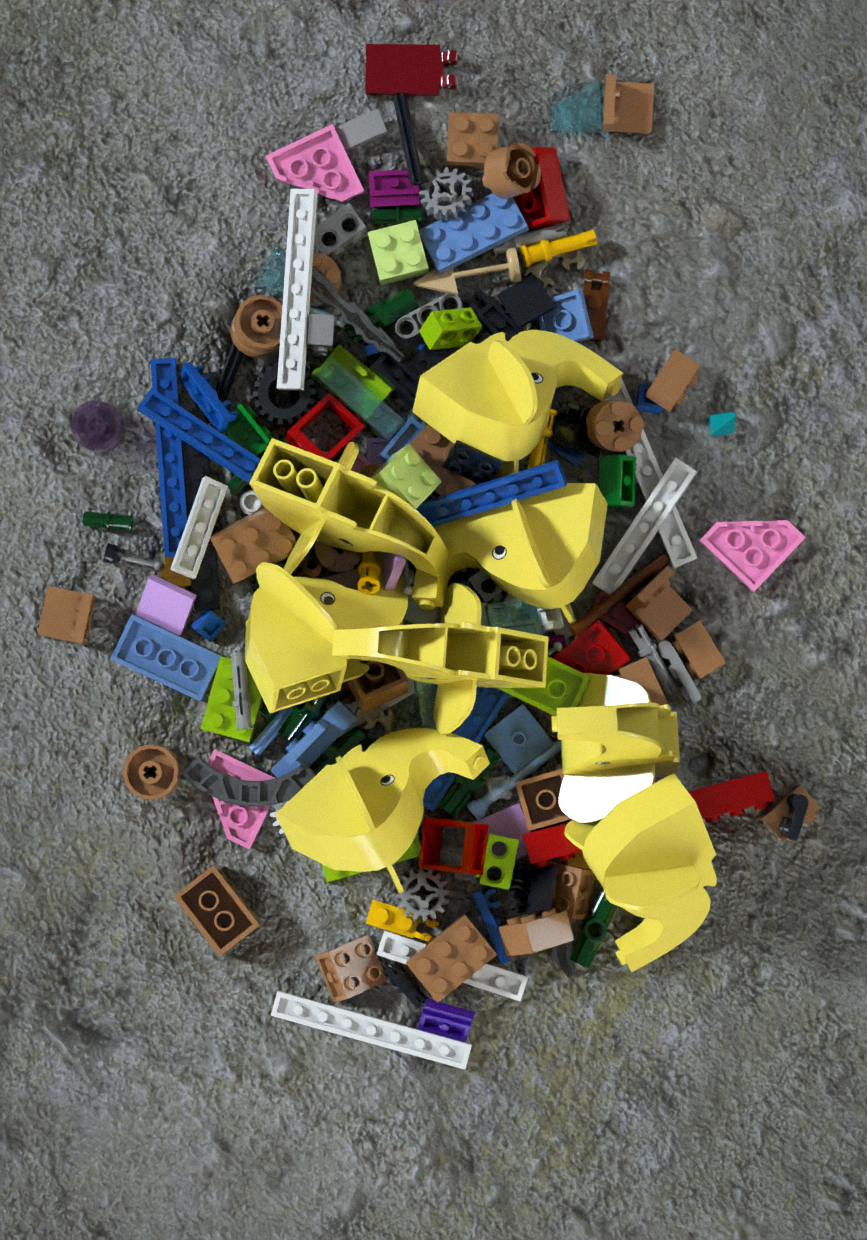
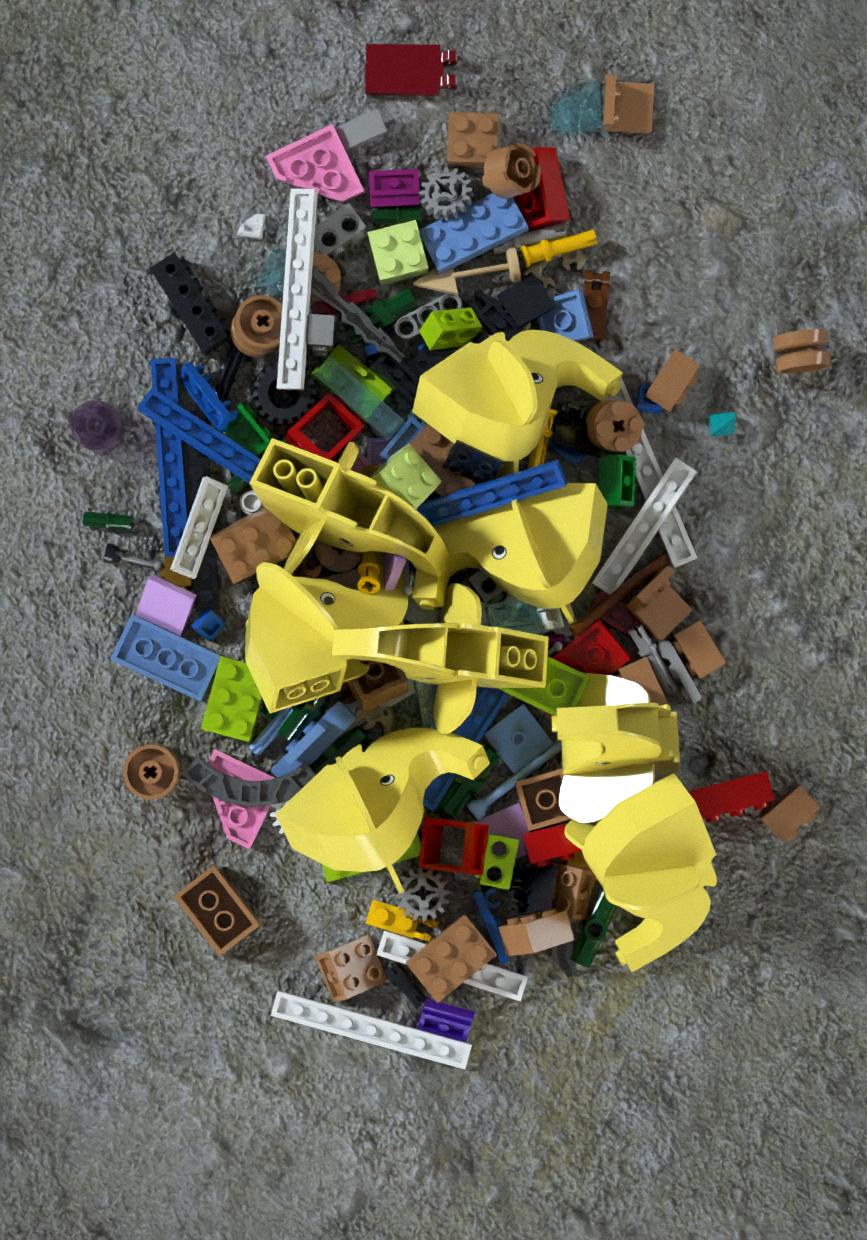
medium nougat bracket [38,586,97,645] -> none
light grey pin [230,652,253,730] -> none
black axle [393,93,424,186] -> none
clear plate [486,775,512,802] -> none
bright pink plate [699,520,806,592] -> none
black plate [778,794,809,841] -> none
none -> black brick [150,252,230,356]
none -> white tile [237,214,266,240]
none -> dark red hinge [310,289,377,316]
none -> medium nougat wheel [772,329,832,374]

